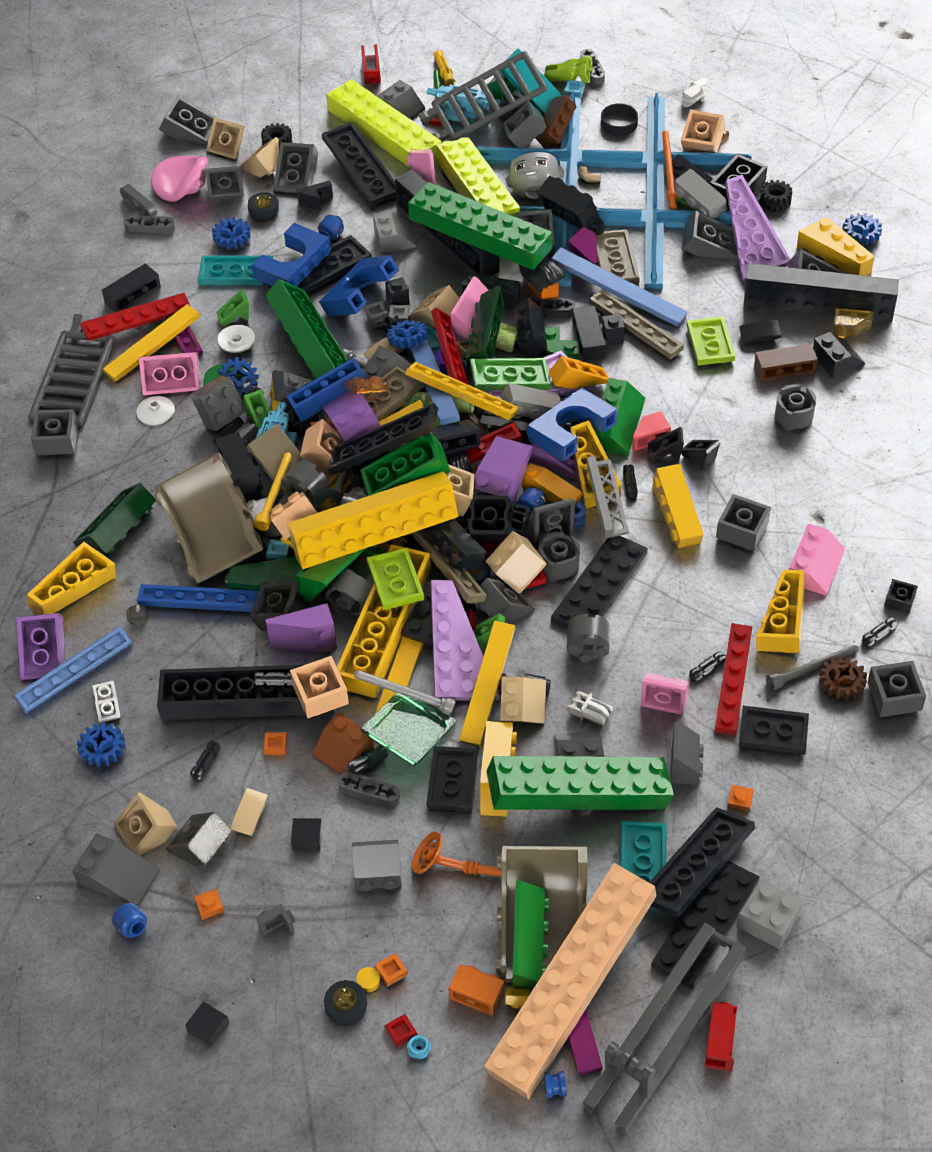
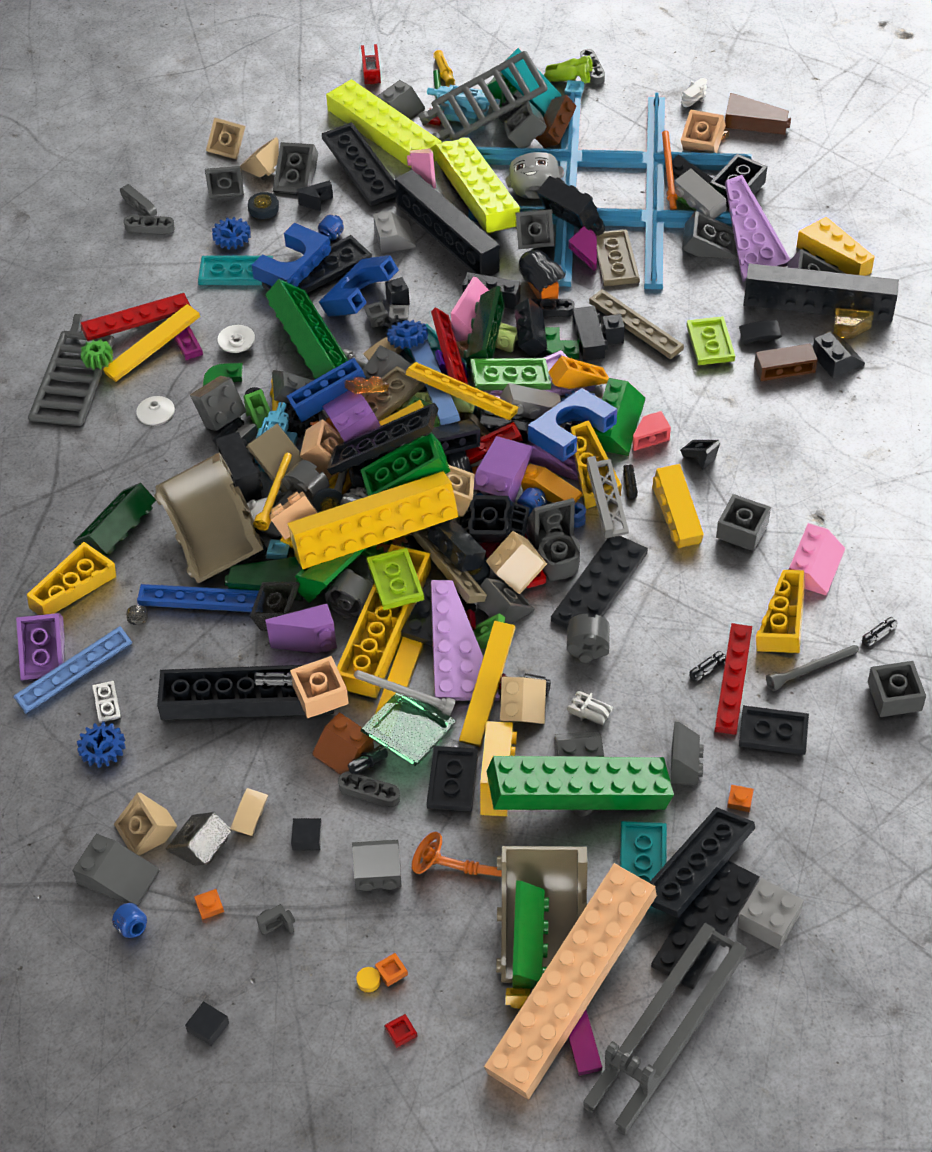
dark grey brick [31,409,78,455] -> none
black brick [102,263,161,312] -> none
bright pink slope [139,352,200,396] -> none
bright pink piece [151,156,208,202] -> none
dark grey slope [159,95,216,145] -> none
black axle [190,740,220,780] -> none
bright green slope [216,289,249,327] -> none
blue gear [218,357,259,398] -> none
black tyre [261,123,293,148] -> none
orange tile [263,732,287,755] -> none
black wheel [324,980,367,1024] -> none
medium azure plate [407,1035,431,1059] -> none
green brick [408,182,552,270] -> none
tan slope [408,285,460,328] -> none
orange brick [448,964,505,1016] -> none
blue wheel [544,1071,567,1098] -> none
medium blue tile [551,248,688,327] -> none
tan arm [577,166,601,183] -> none
black tyre [601,103,638,135] -> none
bright pink slope [641,673,690,715] -> none
black slope [648,427,684,462] -> none
red window [705,1002,737,1071] -> none
black tyre [759,180,793,212] -> none
dark grey brick [775,384,816,430] -> none
reddish brown gear [819,656,867,700] -> none
blue gear [842,213,882,245] -> none
black piece [884,579,918,613] -> none
none -> bright green gear [81,339,113,371]
none -> slope [725,93,791,135]

